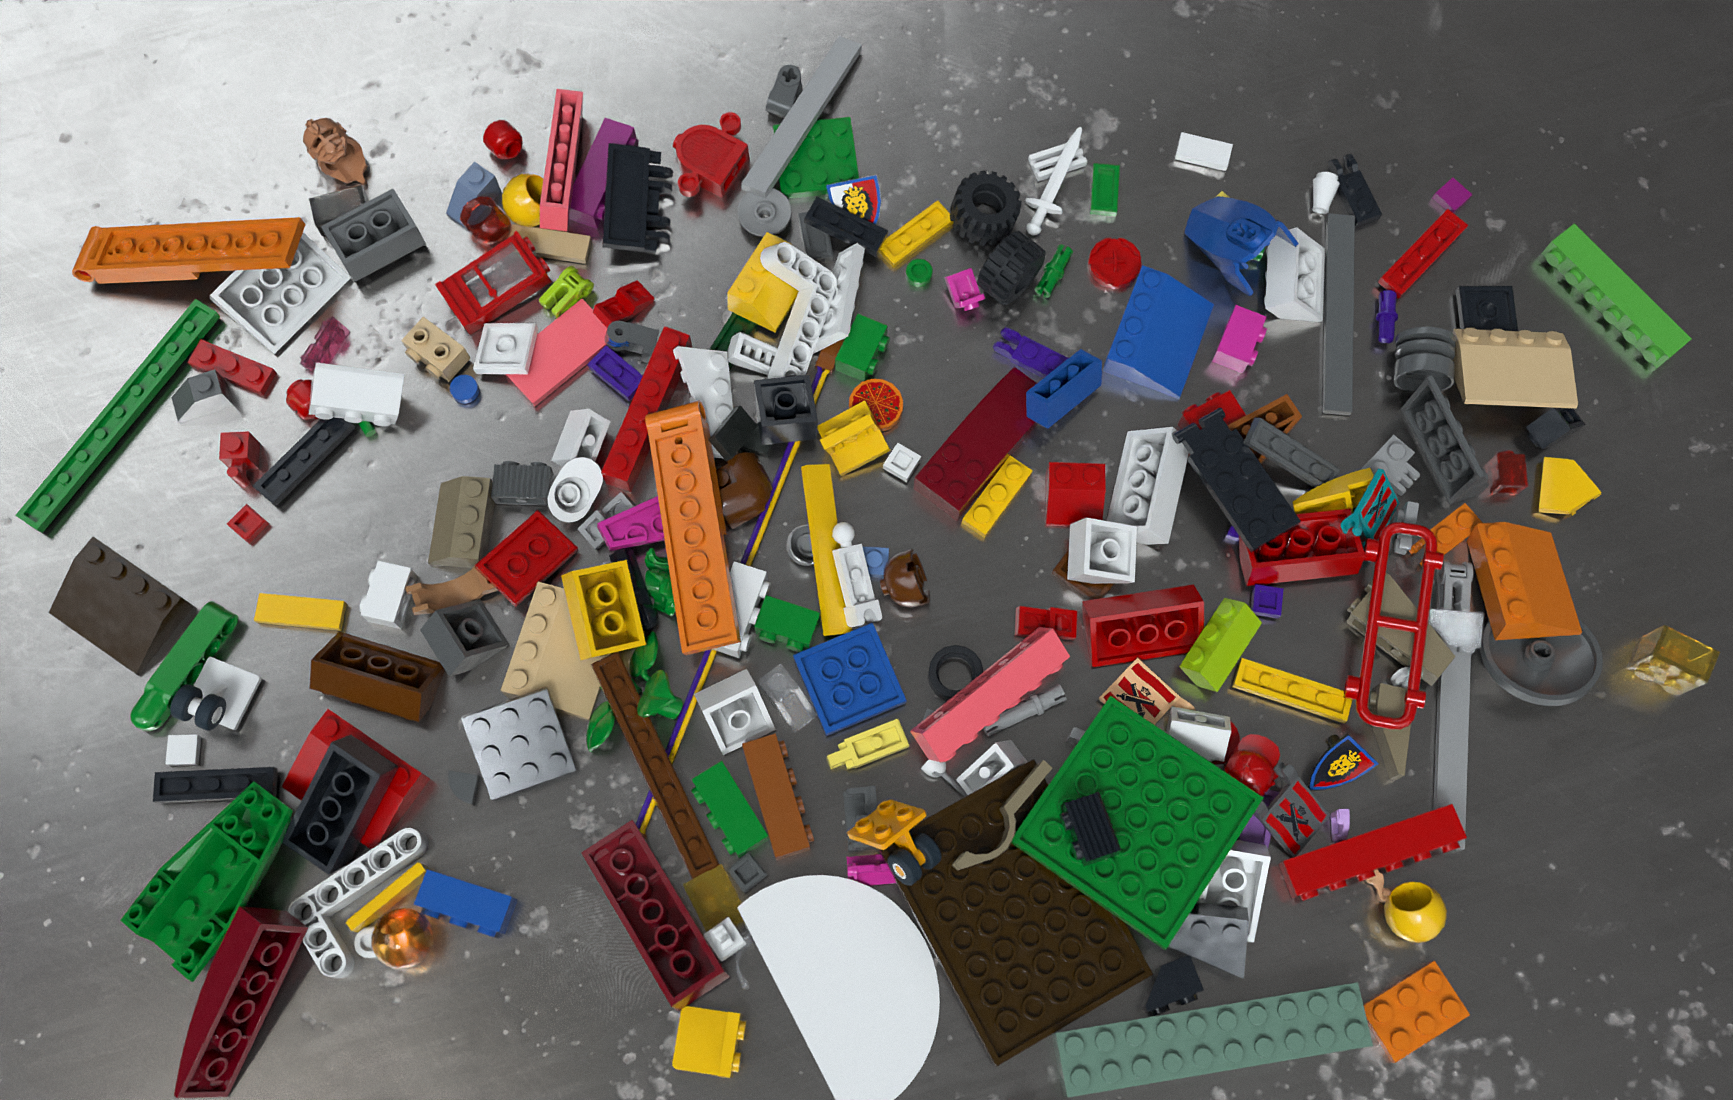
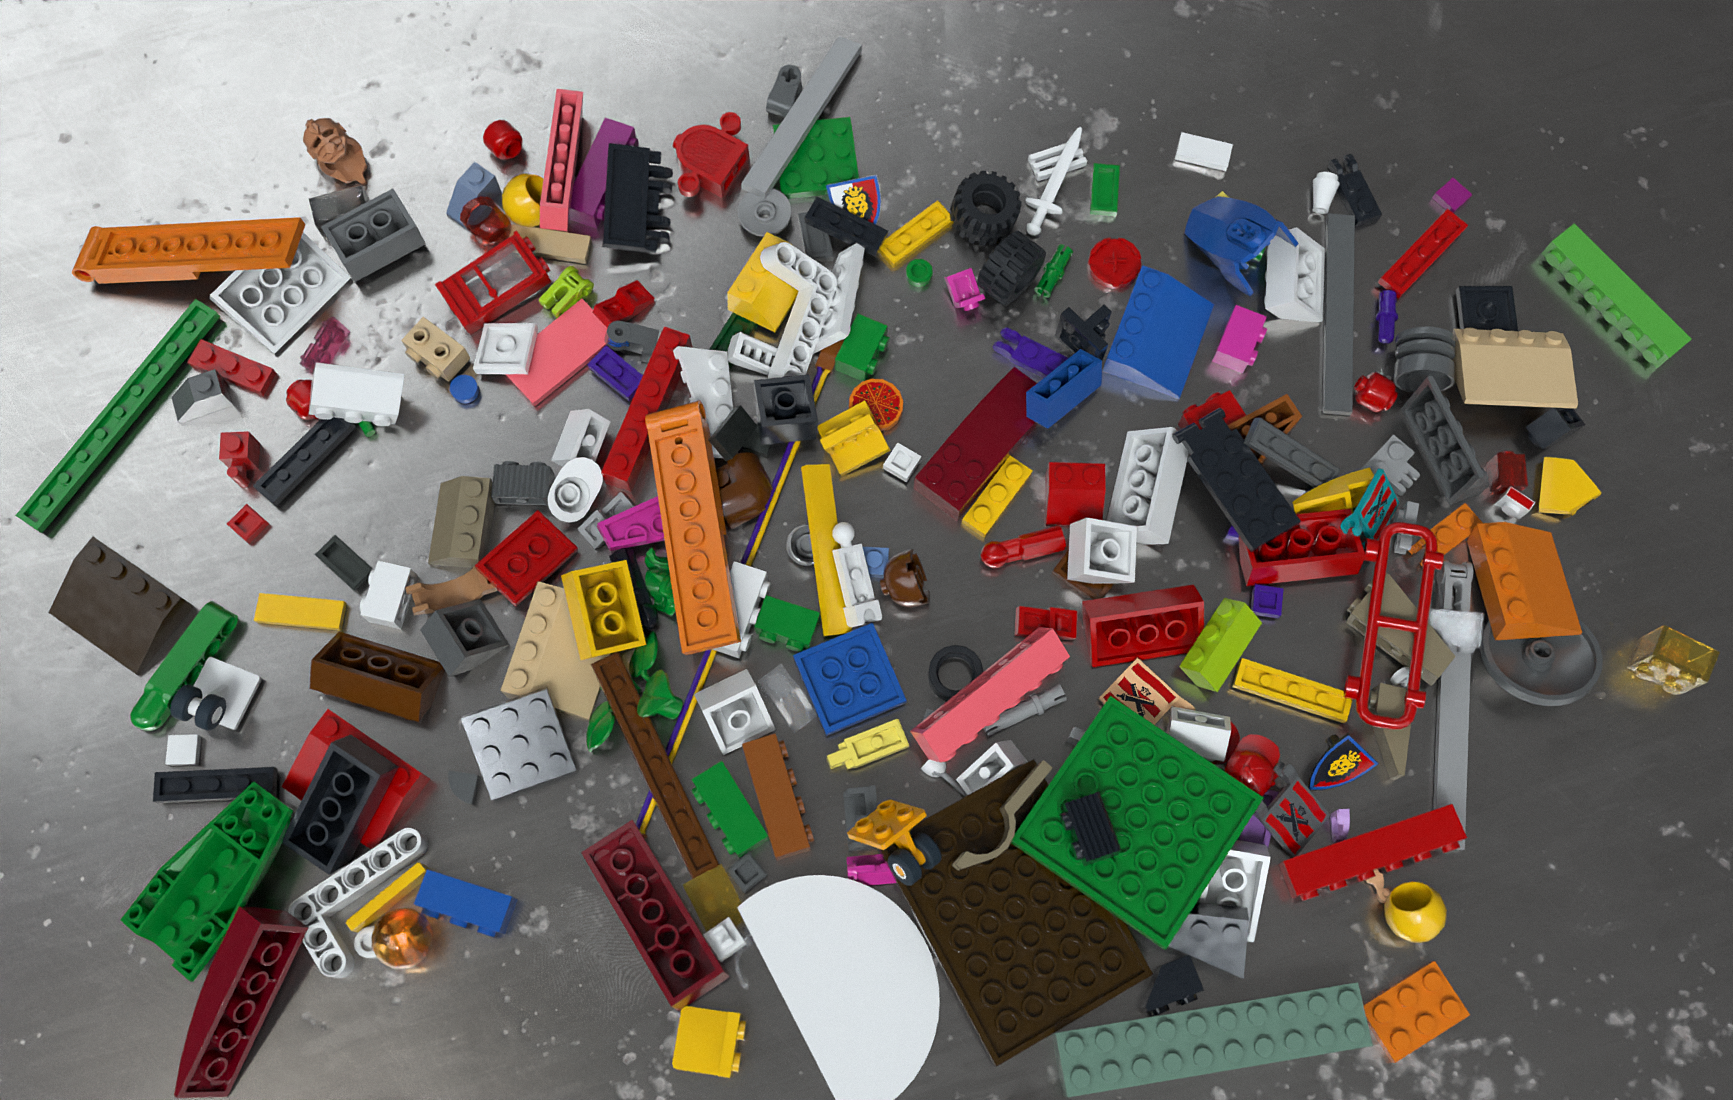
none -> pearl dark grey tile [314,535,373,591]
none -> red piece [981,525,1066,569]
none -> black bracket [1055,304,1112,361]
none -> red head [1354,372,1398,413]
none -> white plate [1495,487,1535,519]

